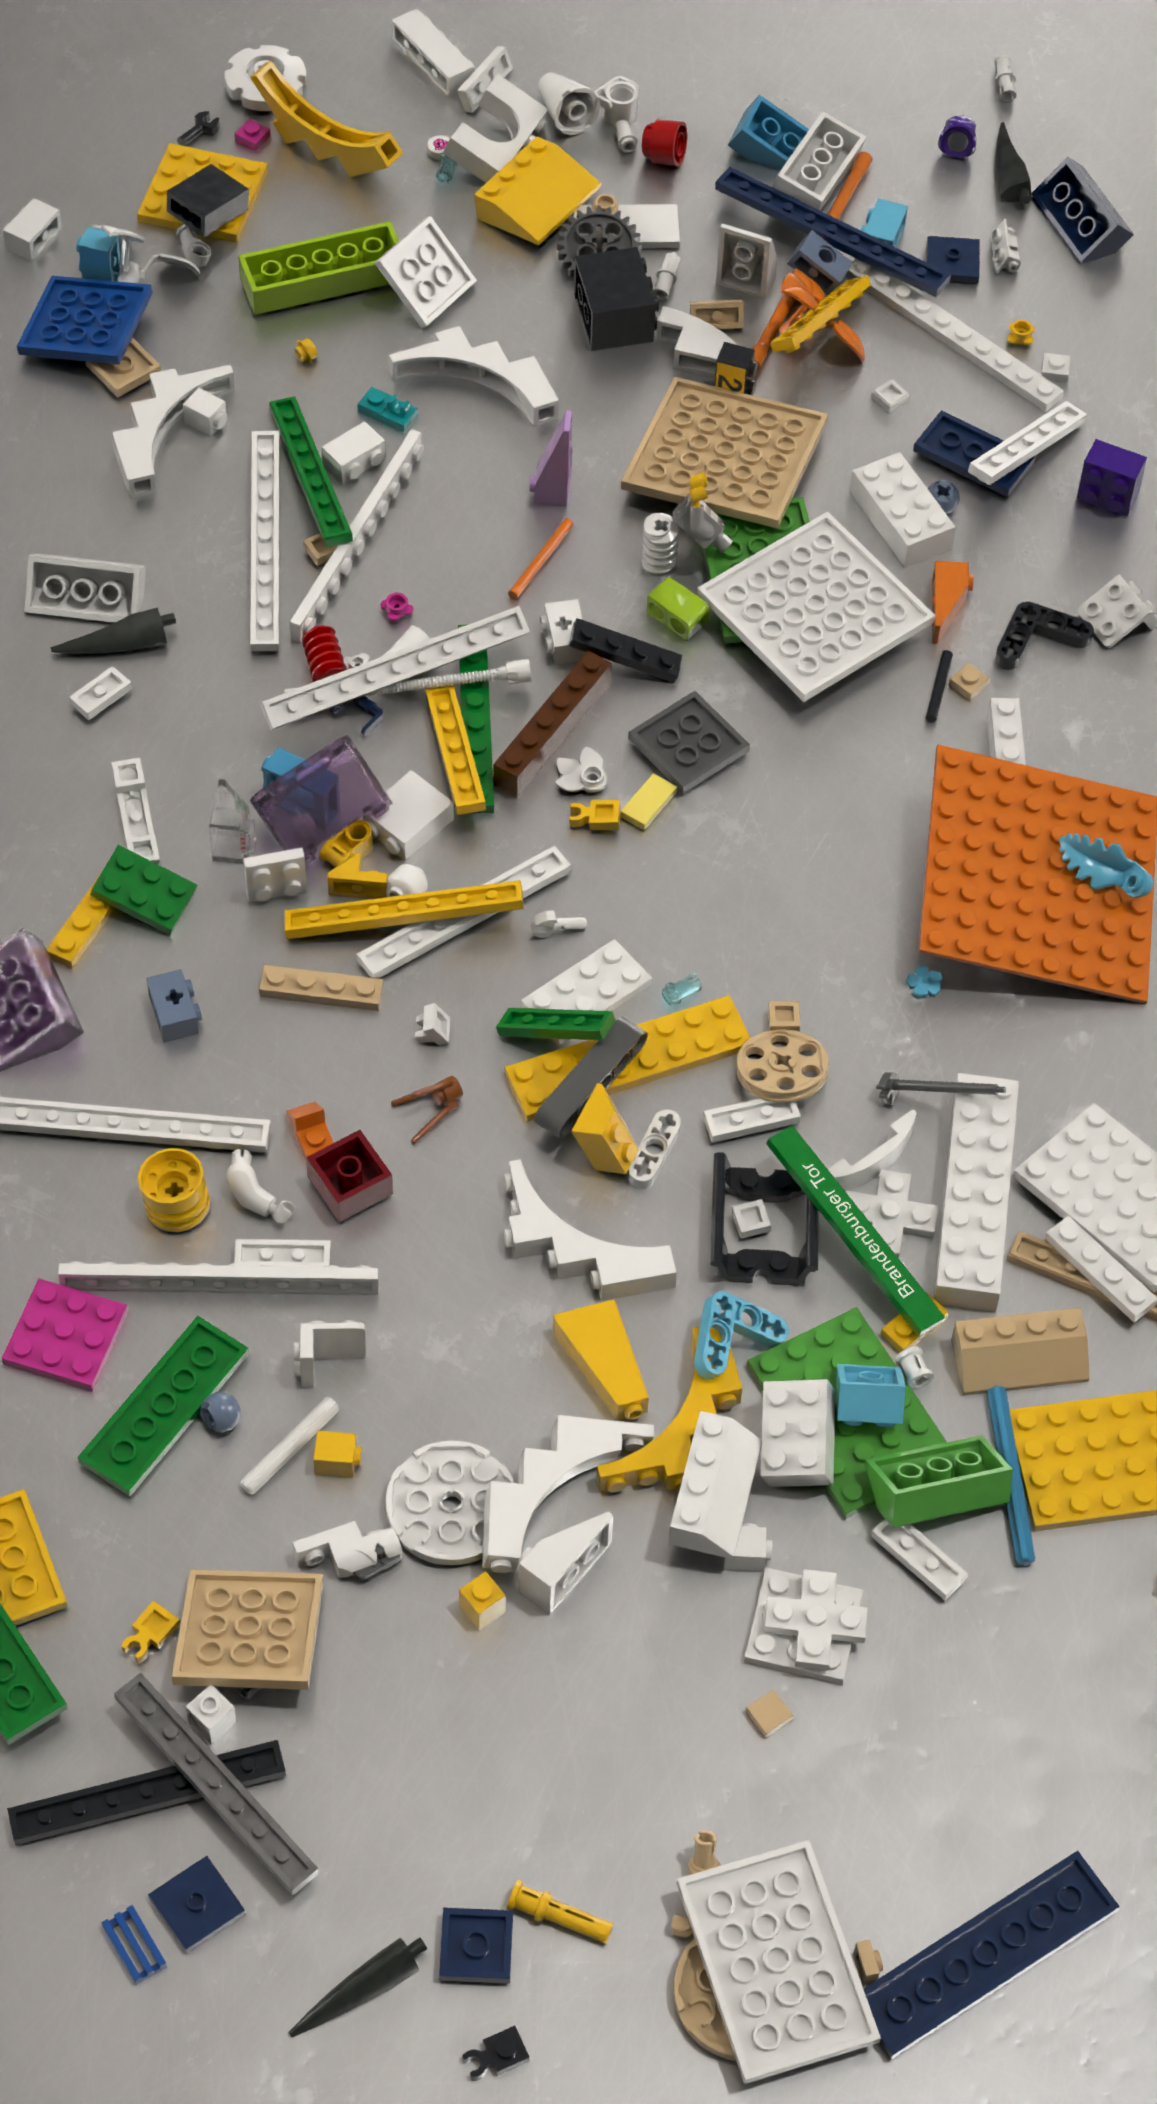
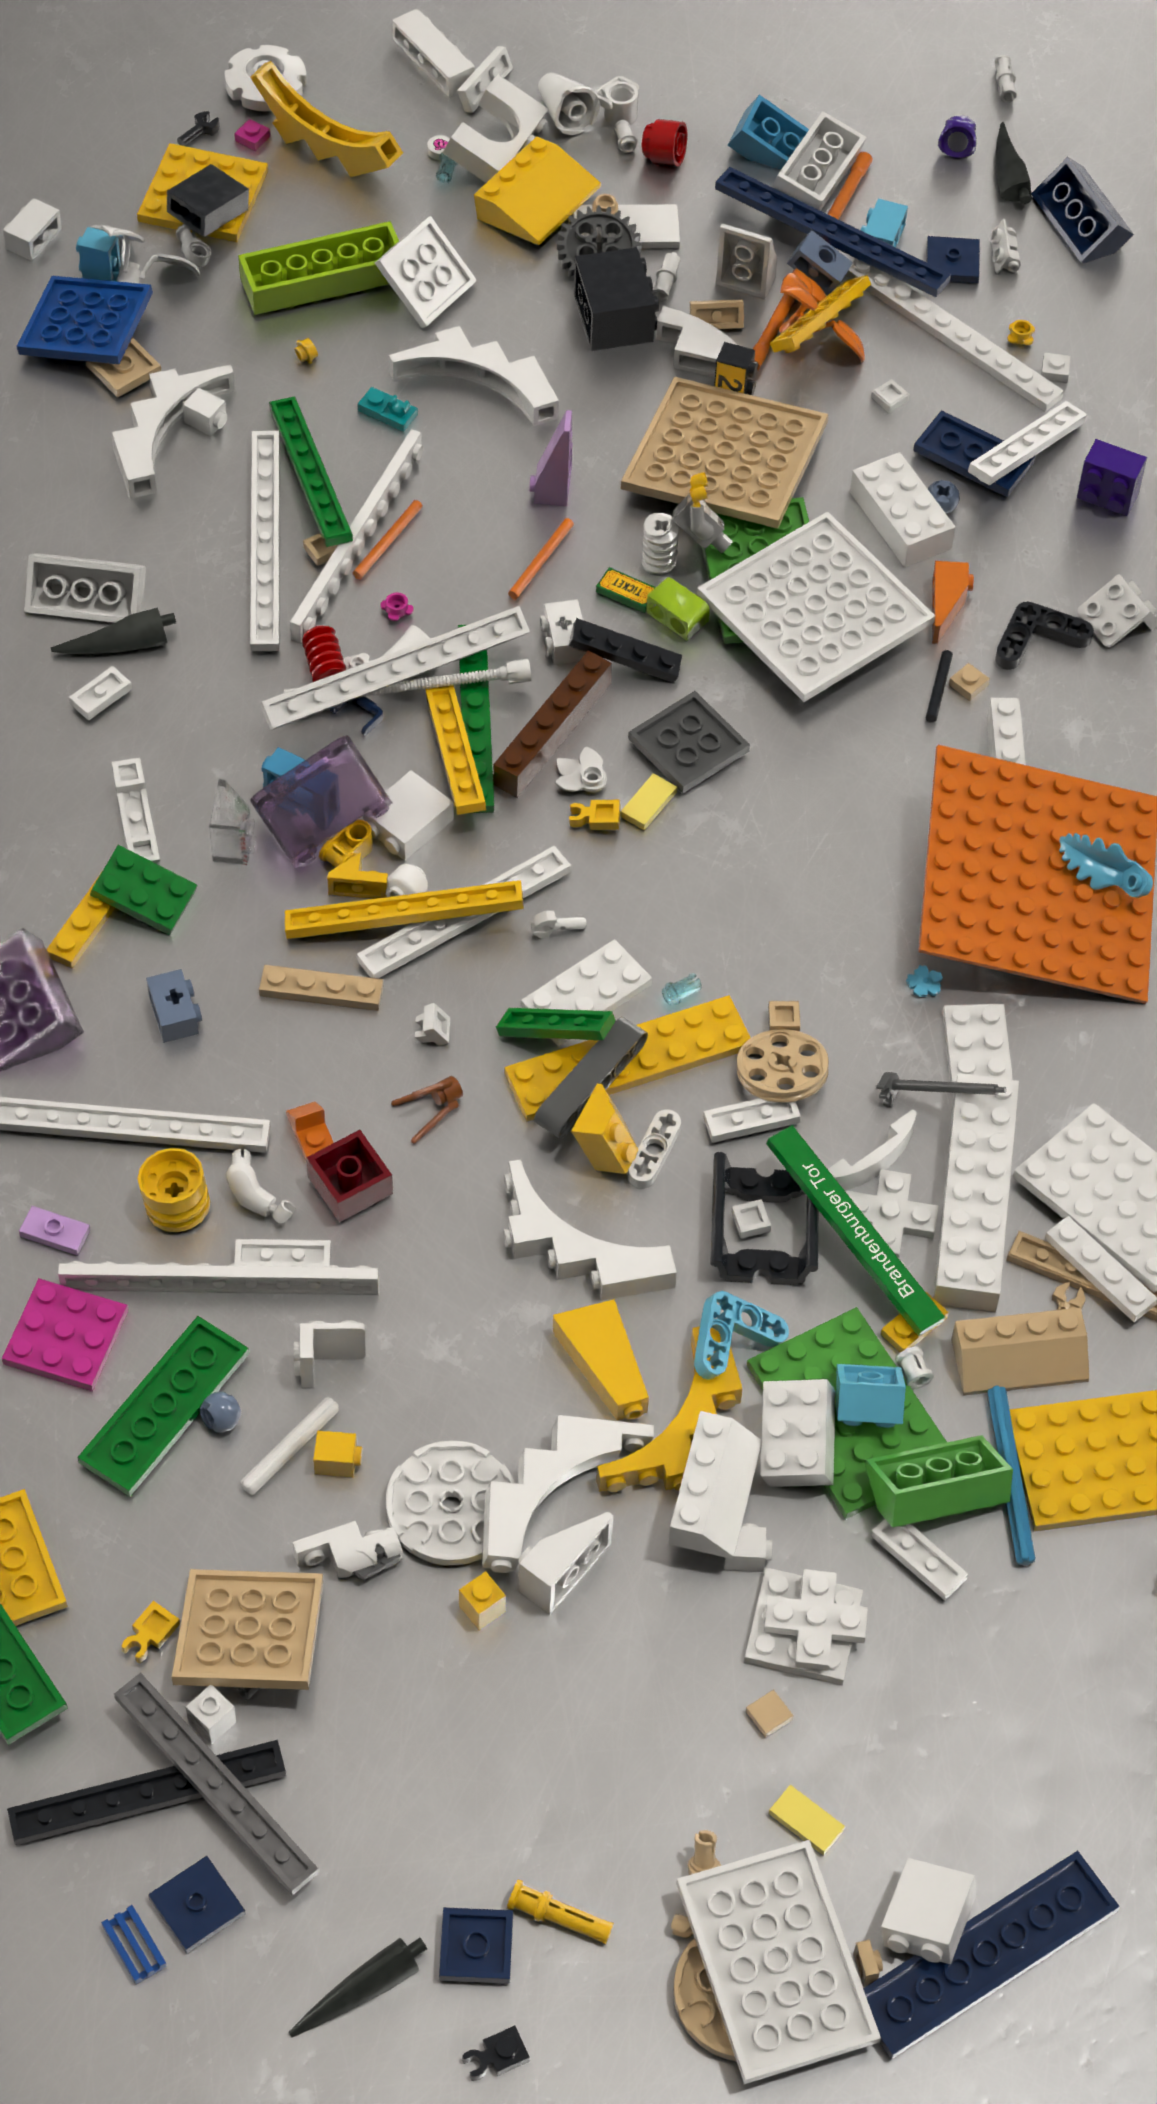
white plate [243,848,307,902] -> none
white brick [322,421,386,484] -> none
none -> lavender plate [19,1206,90,1256]
none -> orange bar [352,500,423,580]
none -> tile [596,567,656,613]
none -> light yellow tile [769,1785,845,1856]
none -> white brick [881,1858,977,1964]
none -> white plate [943,1004,1013,1082]
none -> tan bar [1052,1282,1085,1310]

